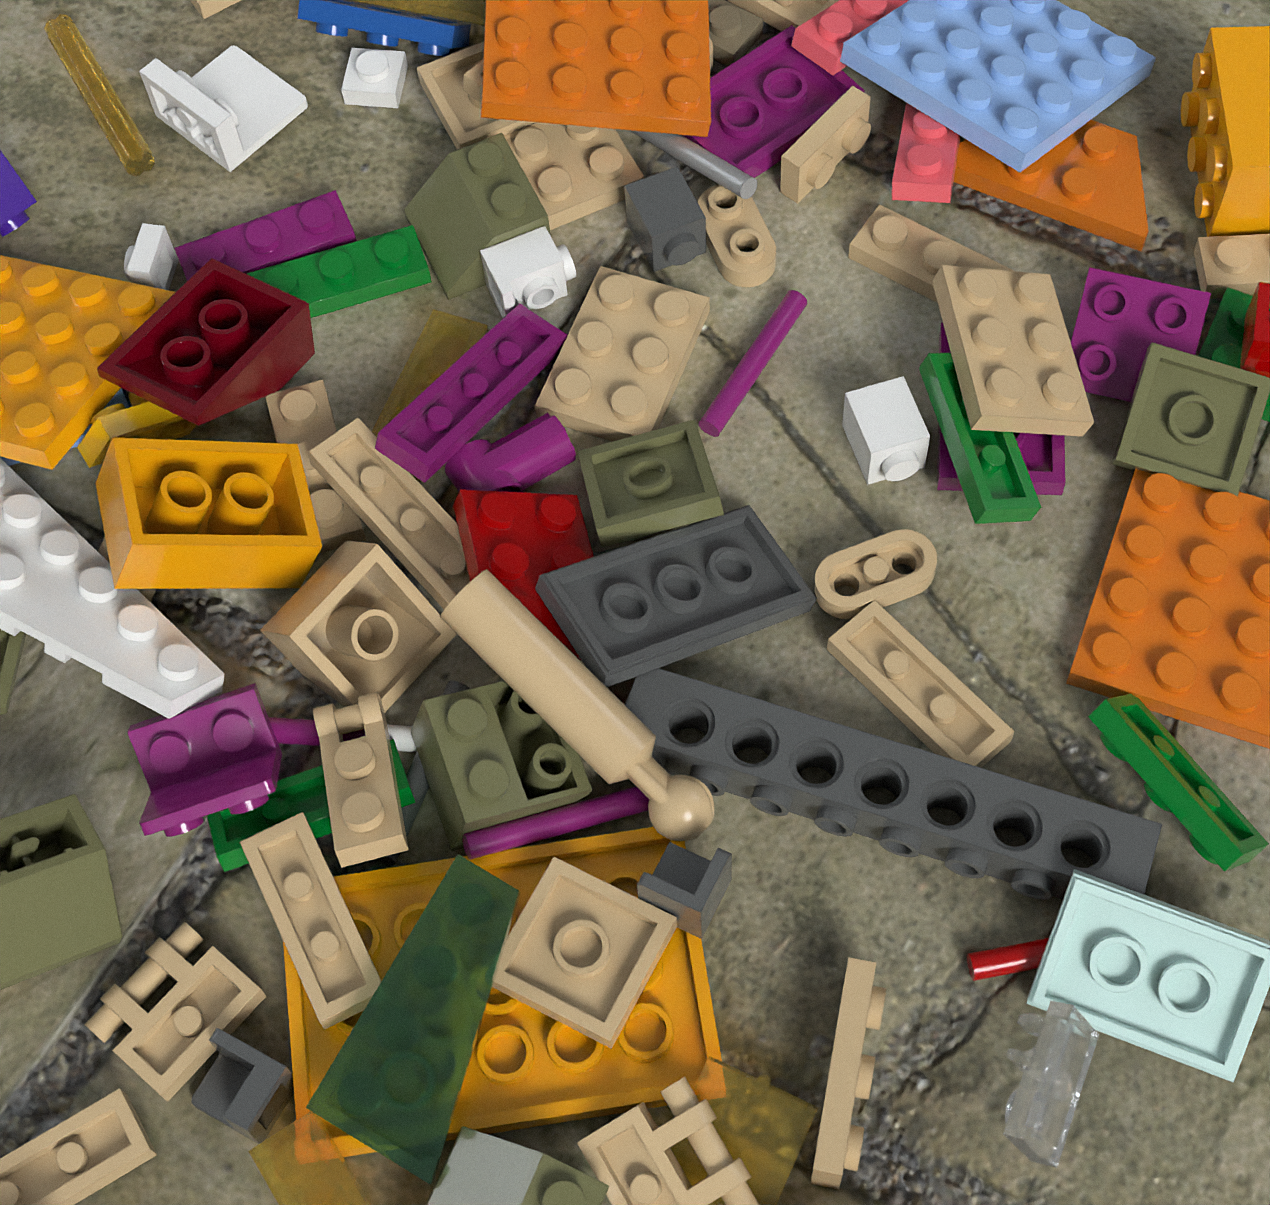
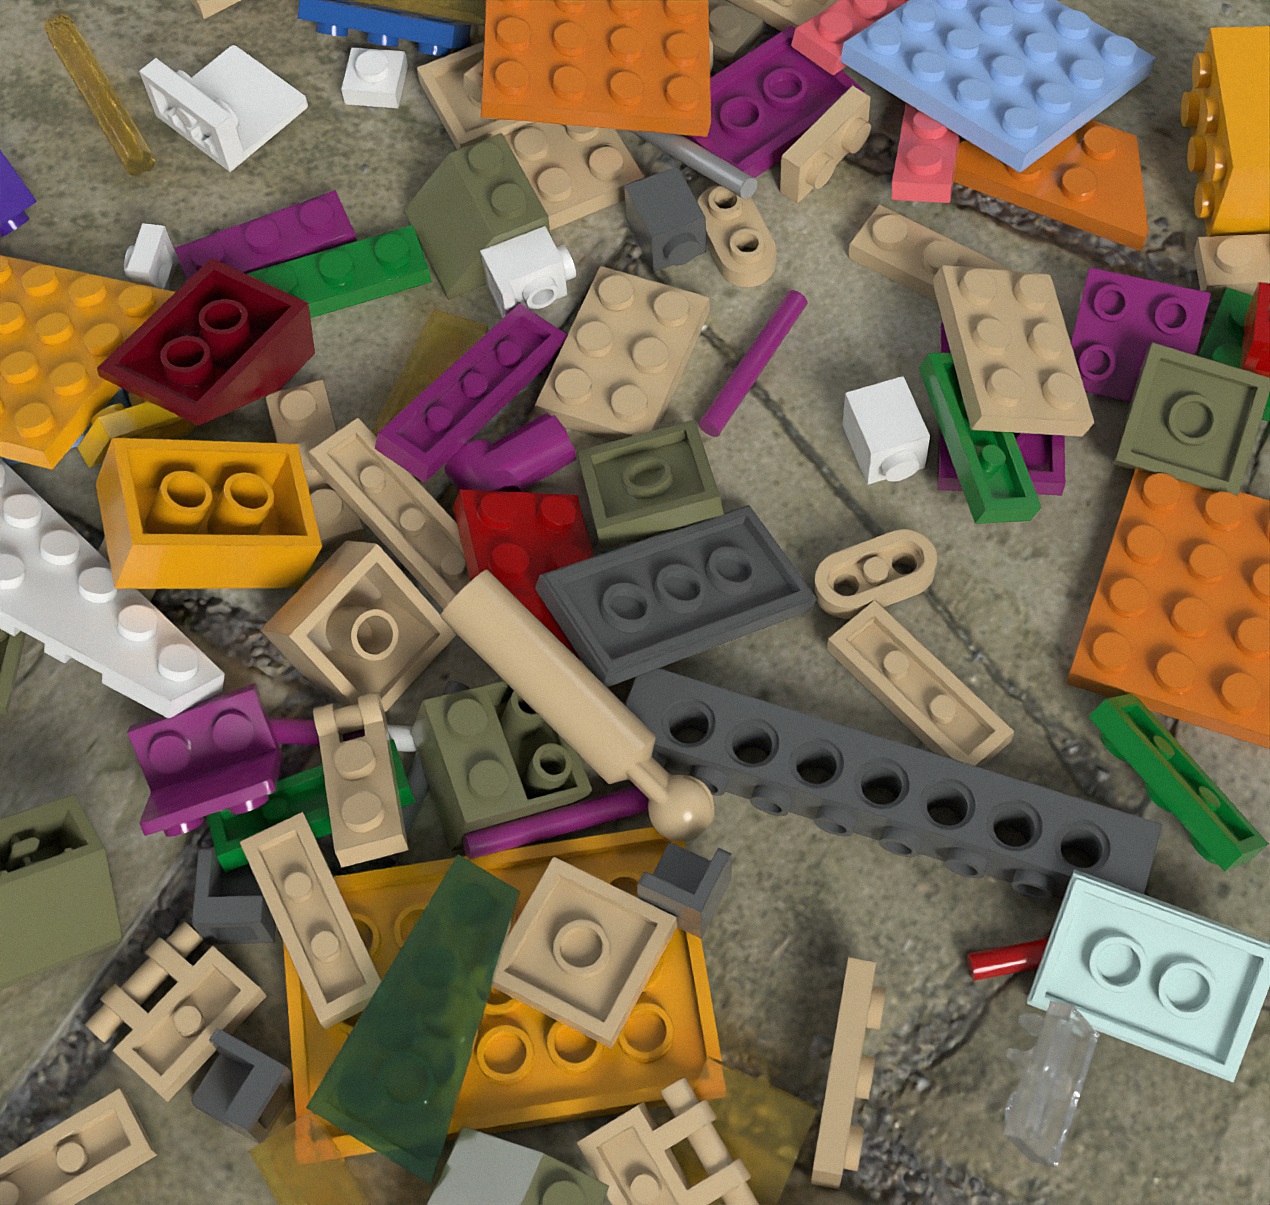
none -> dark grey panel [192,847,276,945]

